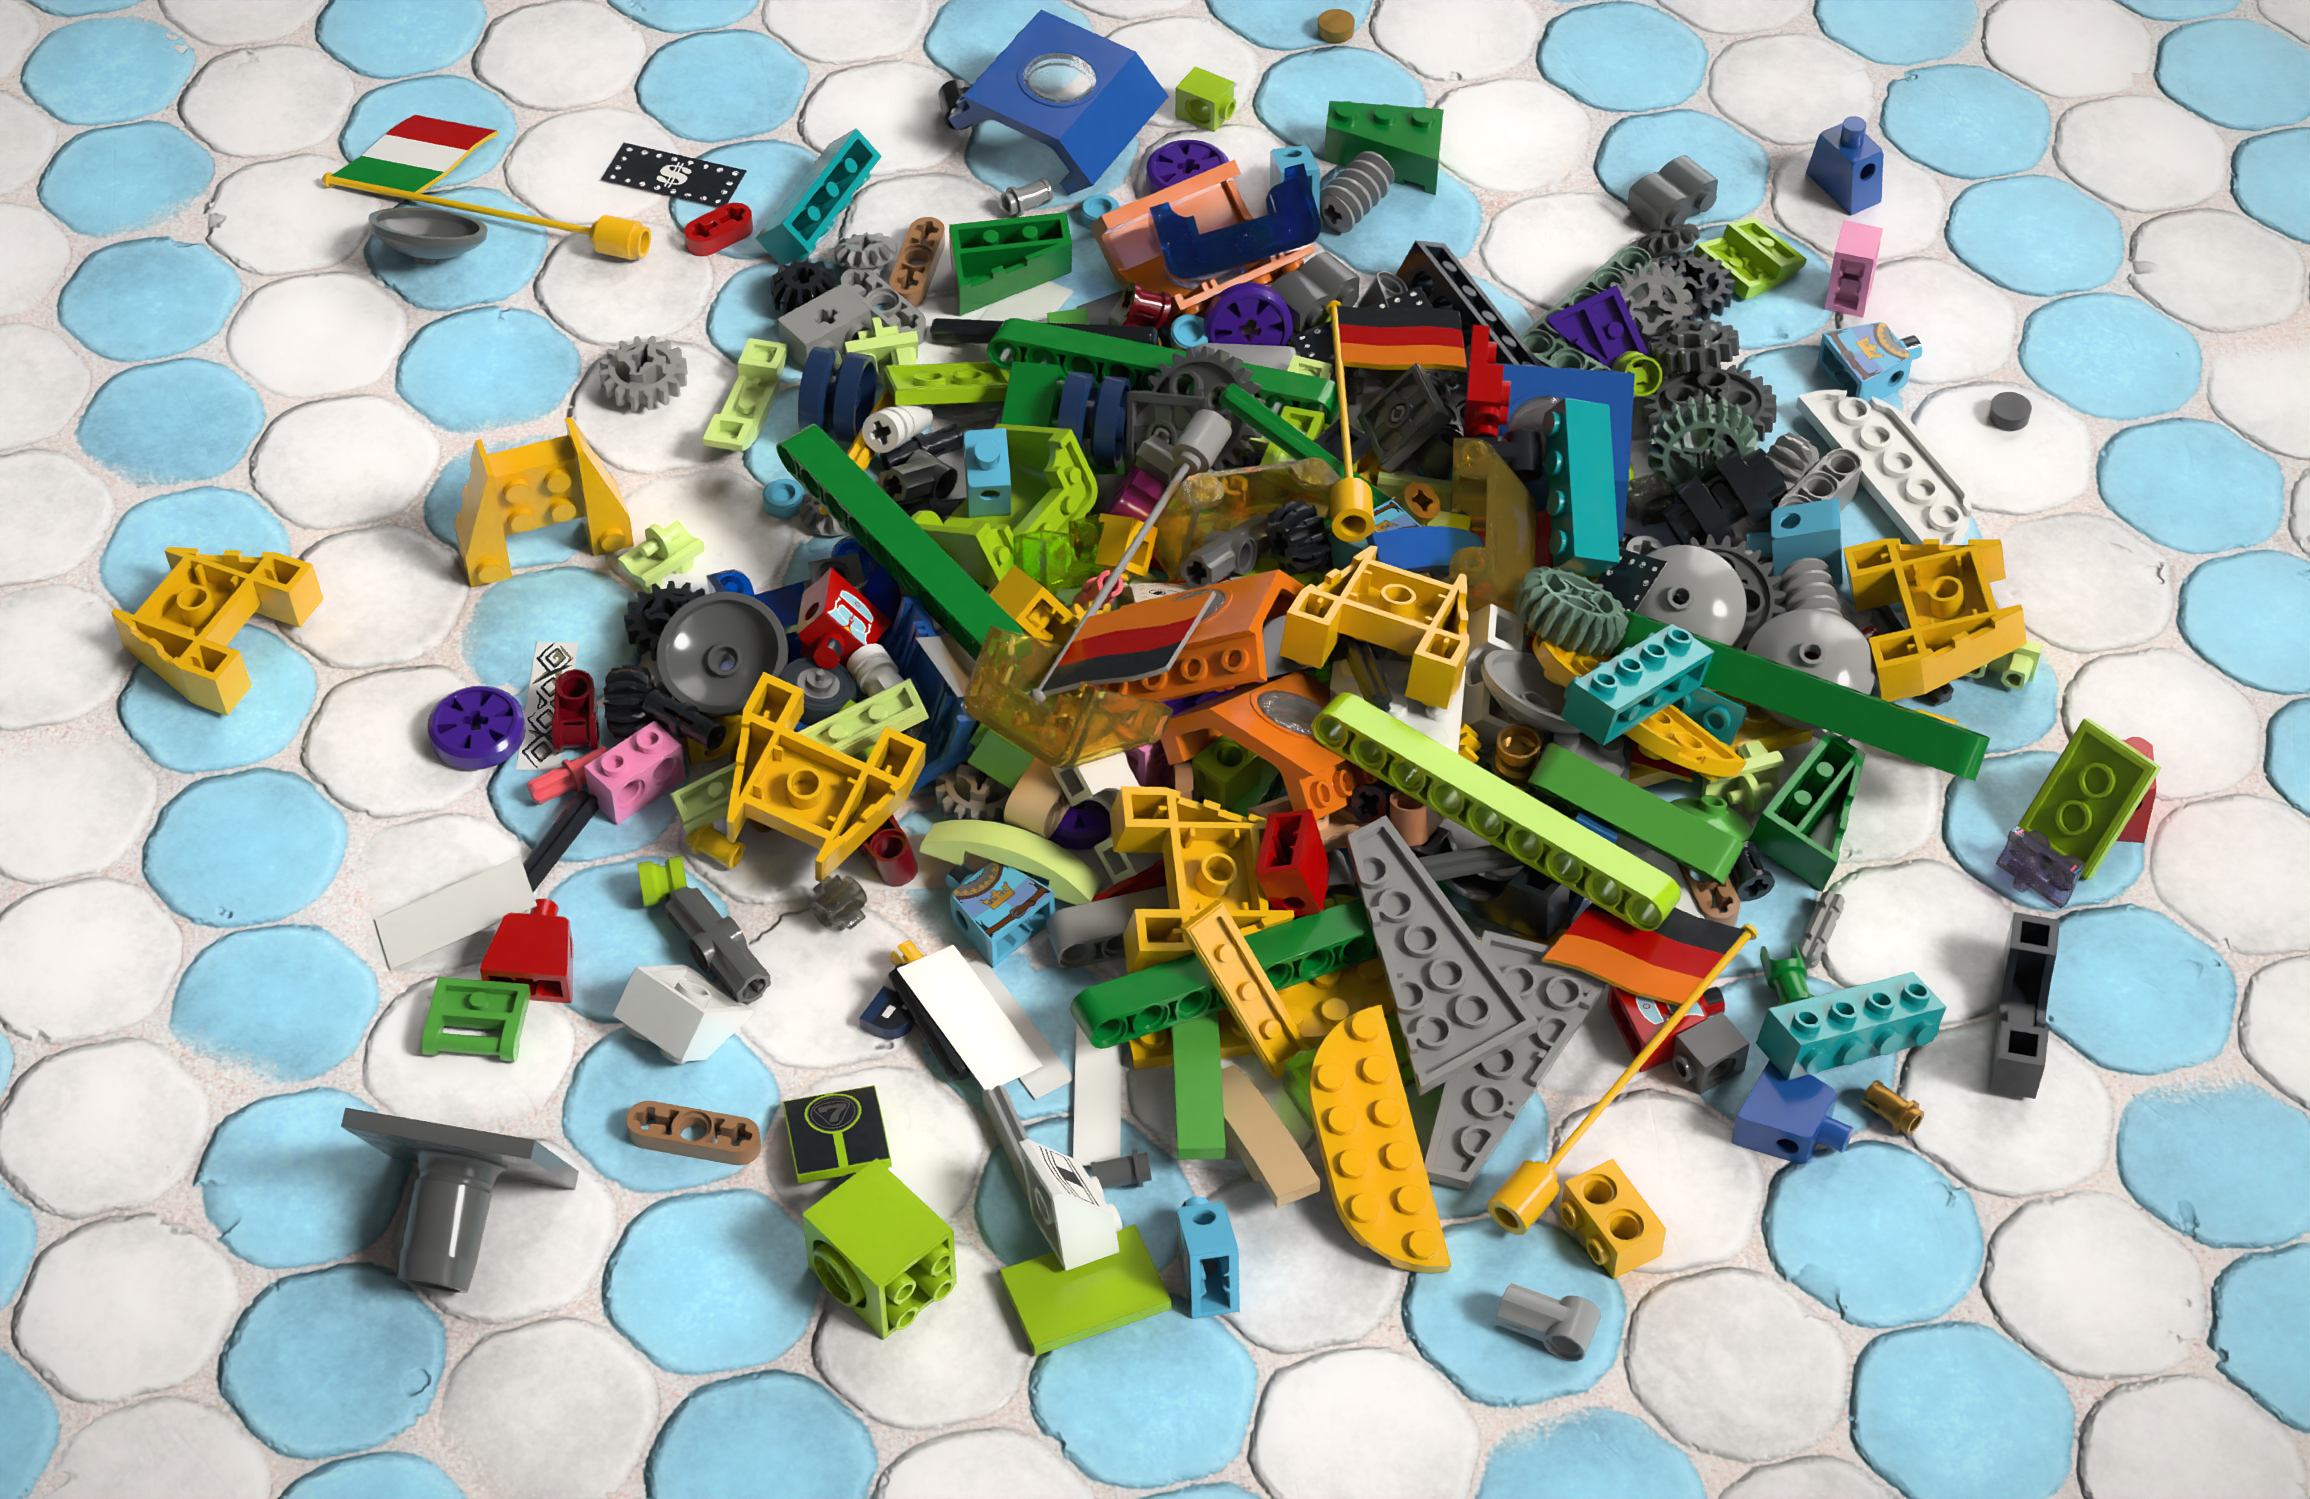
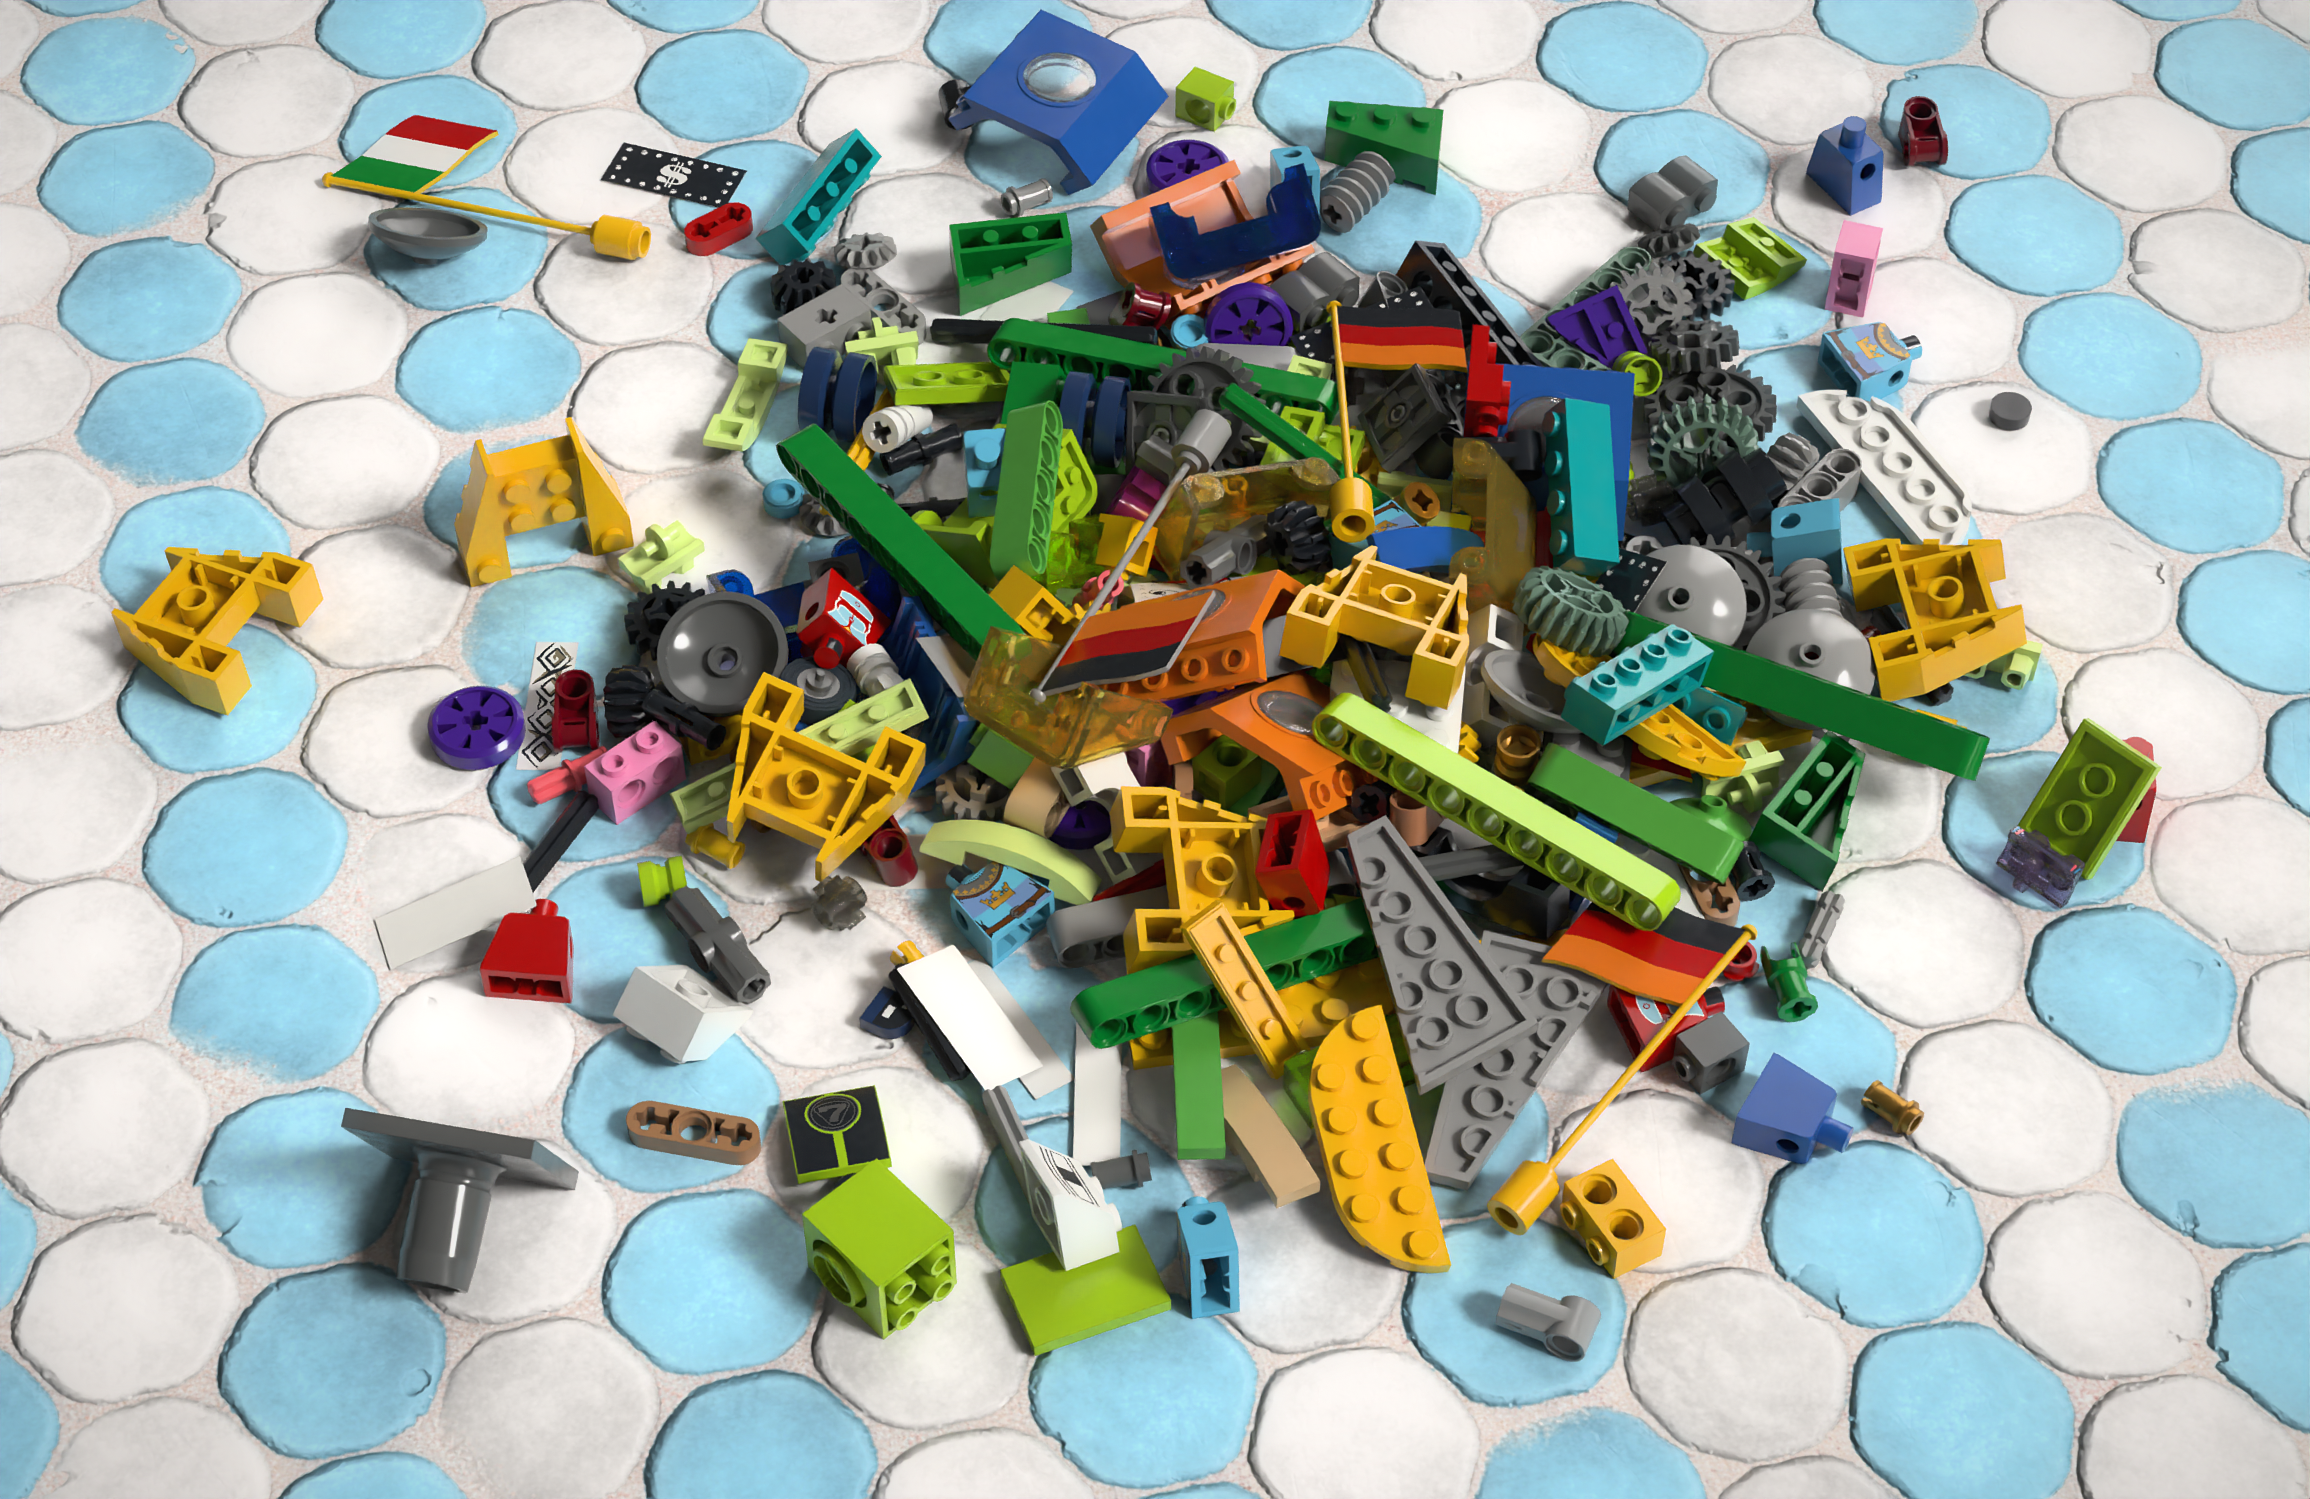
bright green plate [422,977,531,1062] -> none
light grey gear [599,336,688,410] -> none
dark grey piece [877,450,958,504] -> none
medium nougat beam [889,217,945,307] -> none
medium azure tile [1081,194,1120,229] -> none
black tile [1314,419,1372,466] -> none
pearl gold tile [1317,9,1355,43] -> none
teal brick [1756,972,1947,1080] -> none
black arch [1988,912,2060,1099] -> none
none -> bright green beam [990,400,1063,582]
none -> red plate [1722,941,1759,982]
none -> dark red piece [1898,96,1948,167]

